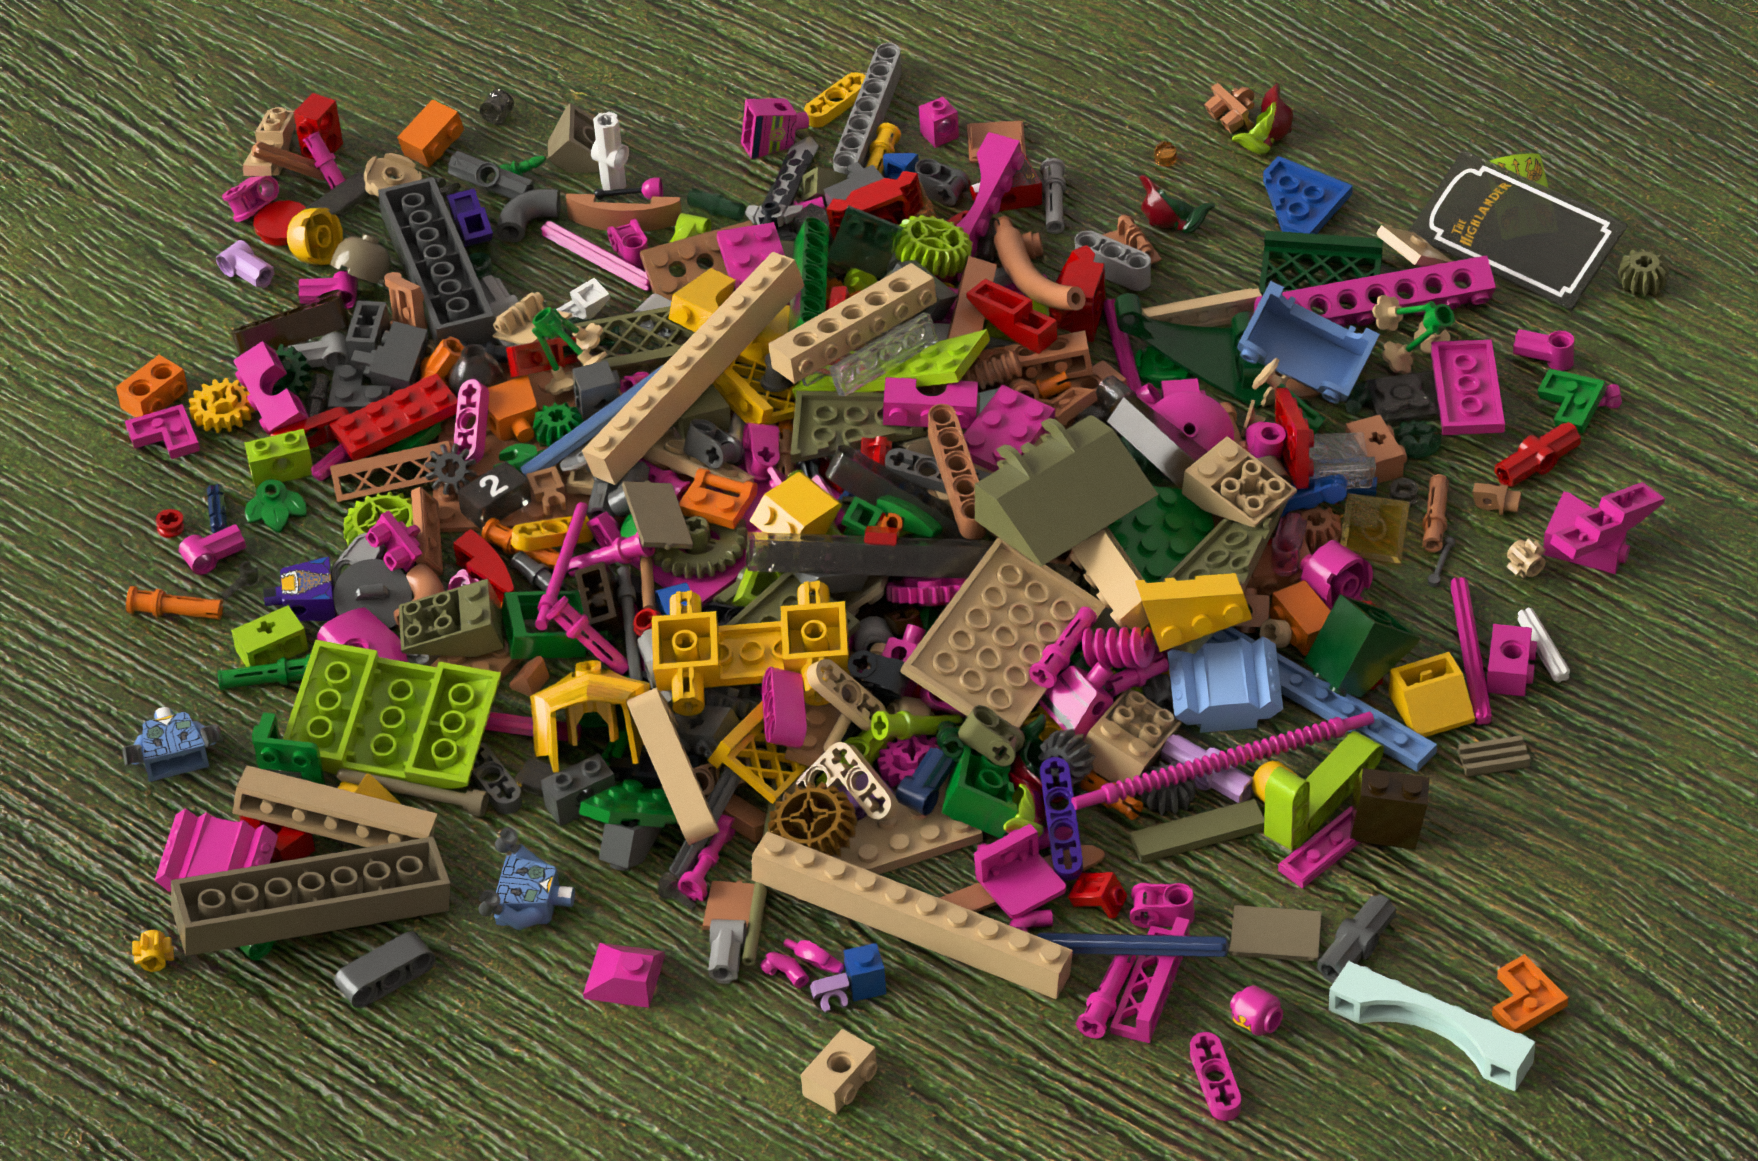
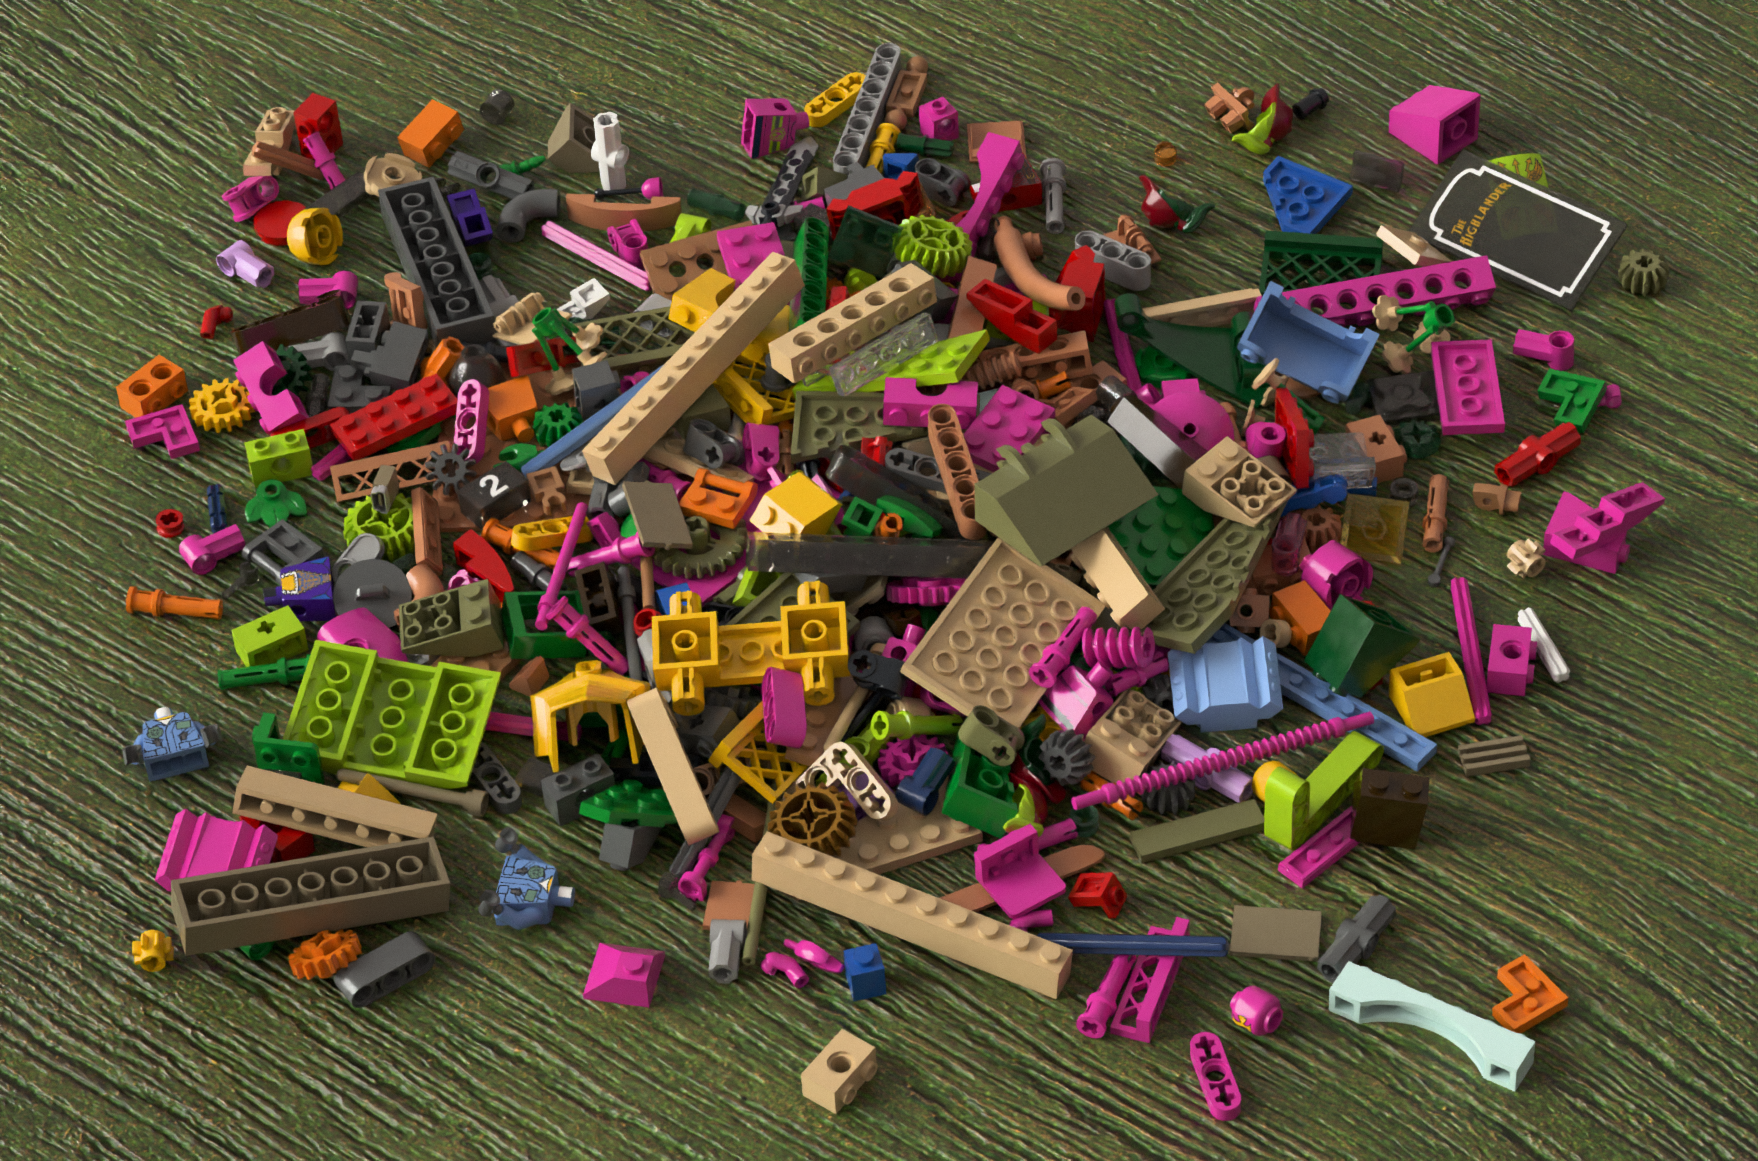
dark tan cylinder [330,233,390,285] -> none
dark pink hips [365,510,422,572] -> none
tan beam [807,659,886,731] -> none
lavender tile [810,972,850,1013] -> none
red tile [864,526,899,546] -> none
dark green pin [936,721,963,758] -> none
dark purple beam [1040,757,1083,881] -> none
dark pink piece [1130,883,1195,928] -> none
yellow wedge [1135,573,1252,652] -> none
none -> red arm [200,305,233,339]
none -> dark grey plate [242,519,324,585]
none -> orange gear [288,929,362,980]
none -> dark tan piece [370,465,399,514]
none -> medium nougat plate [885,56,928,131]
none -> dark green axle [896,133,954,158]
none -> clear green bush [1069,806,1099,837]
none -> black pin [1292,88,1329,120]
none -> clear smoke hips [1349,150,1405,192]
none -> dark pink slope [1388,85,1481,165]

